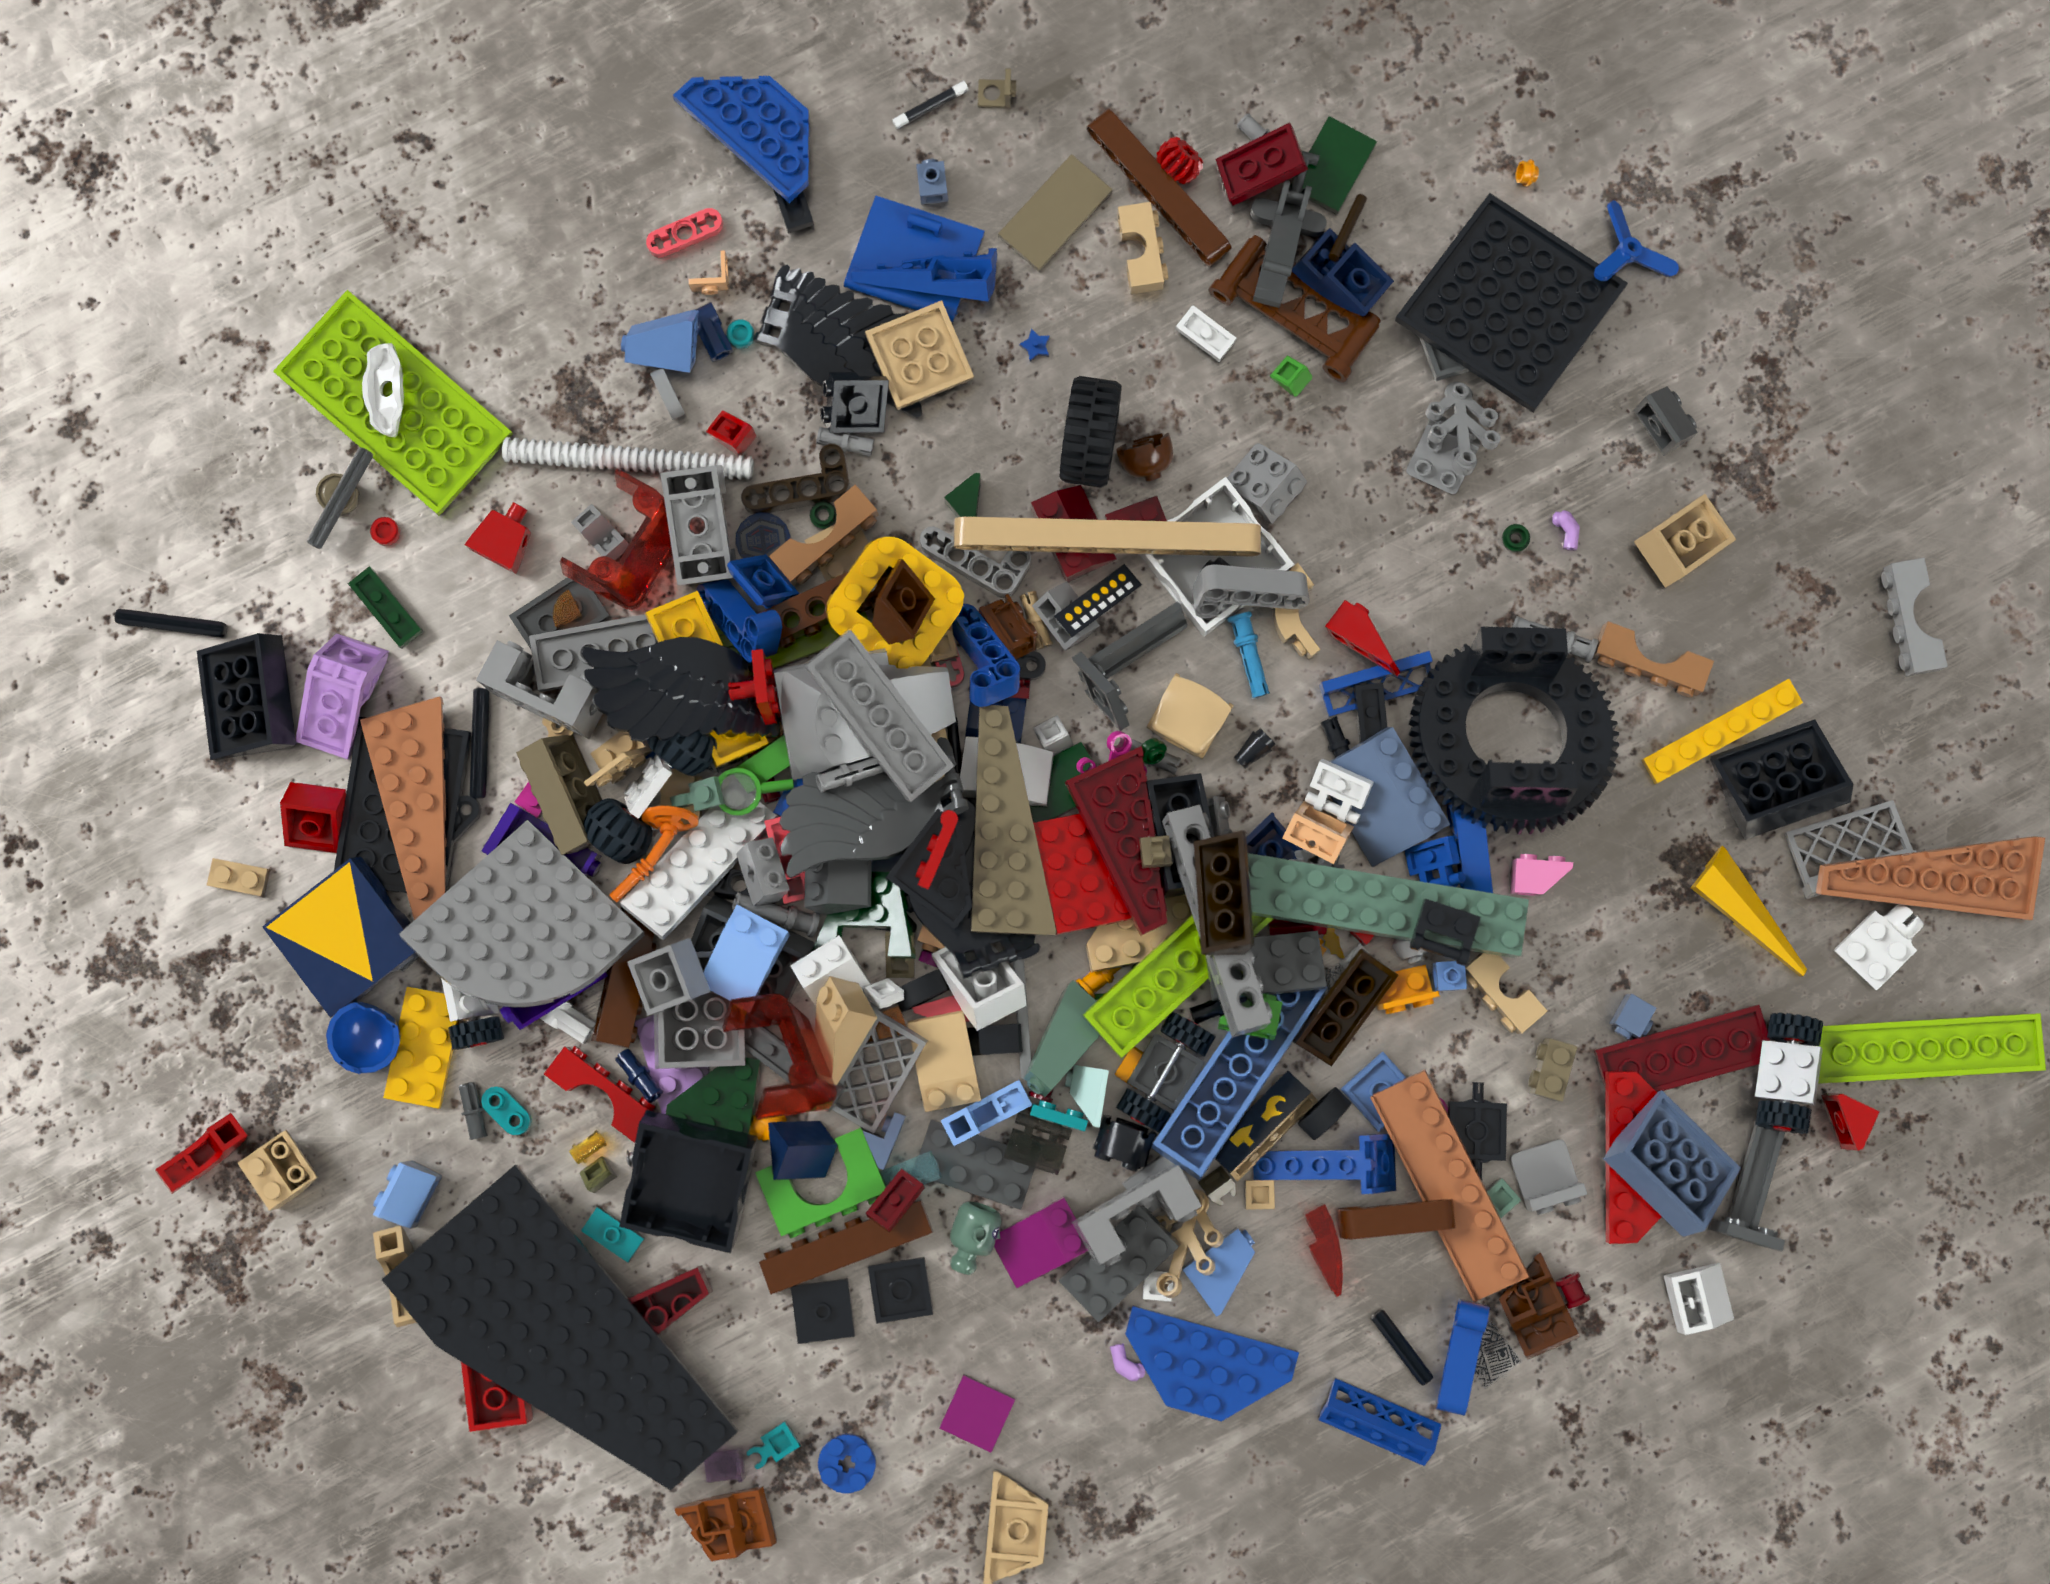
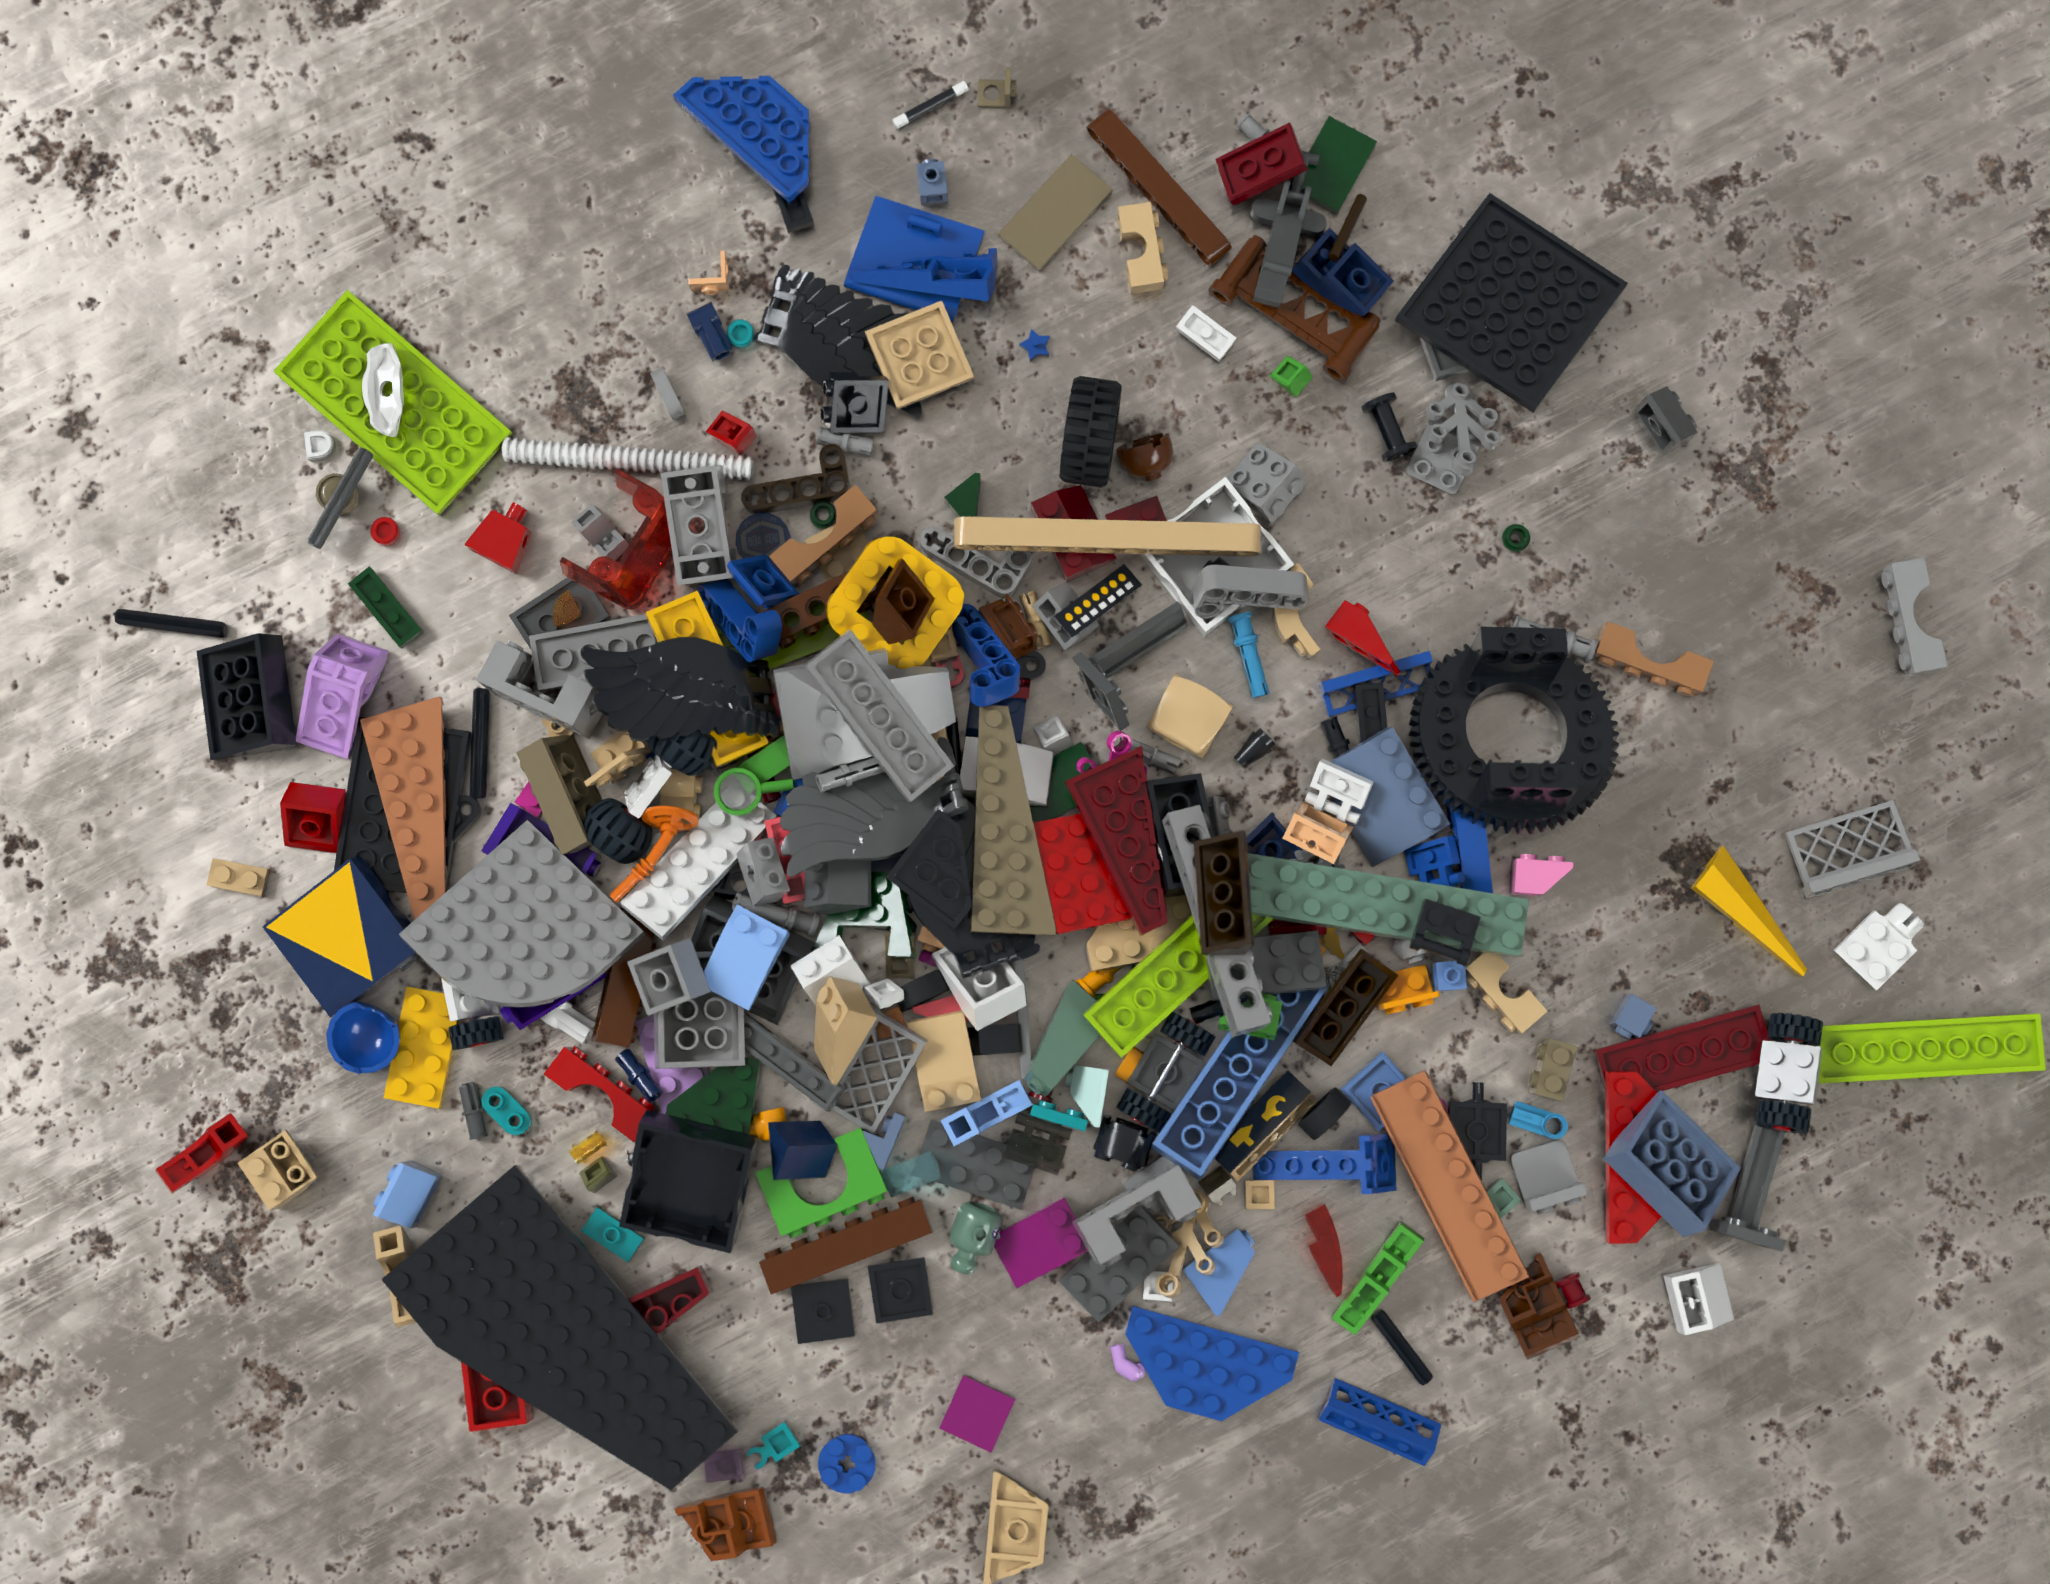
medium blue slope [621,310,699,373] -> none
coral beam [646,208,723,258] -> none
sand green plate [670,776,725,811] -> none
clear red windscreen [722,994,837,1120] -> none
red plate [728,649,780,725] -> none
dark red plate [866,1168,925,1233] -> none
red plate [915,810,958,889] -> none
dark tan tile [1139,836,1172,868] -> none
dark green plate [1141,738,1167,764] -> none
red gear [1156,137,1203,184] -> none
reddish brown beam [1337,1199,1456,1240] -> none
blue beam [1436,1298,1490,1416] -> none
clear piece [1474,1320,1522,1390] -> none
light orange plate [1516,159,1539,187] -> none
lavender arm [1552,510,1580,551] -> none
blue piece [1594,200,1679,281] -> none
tan slope [1634,494,1736,588] -> none
yellow plate [1641,679,1803,784] -> none
black slope [1710,719,1854,840] -> none
nougat wing [1816,836,2045,920] -> none
red slope [1821,1093,1880,1151] -> none
none -> white tile [304,430,335,461]
none -> bright green slope [1332,1221,1424,1335]
none -> black hose [1361,392,1417,462]
none -> dark azure piece [1508,1101,1568,1139]

